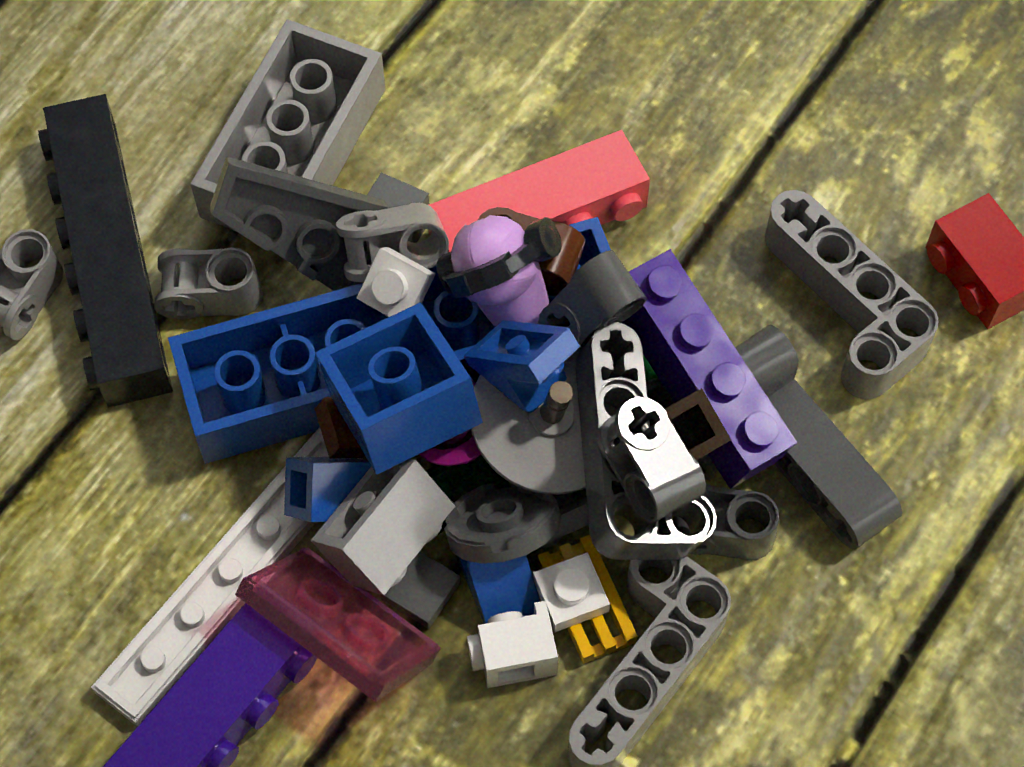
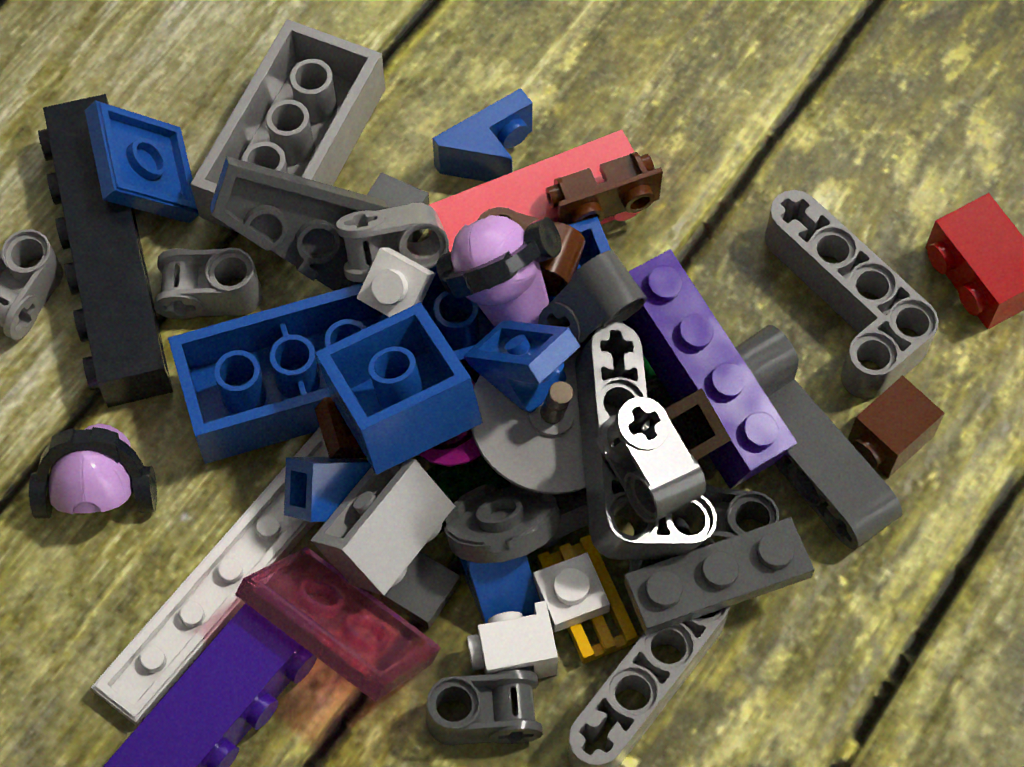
none -> cap [29,424,157,519]
none -> blue tile [85,100,199,223]
none -> dark grey piece [426,670,543,746]
none -> blue slope [432,88,533,182]
none -> reddish brown hinge [546,152,663,225]
none -> dark grey plate [624,517,815,636]
none -> reddish brown brick [848,375,945,478]

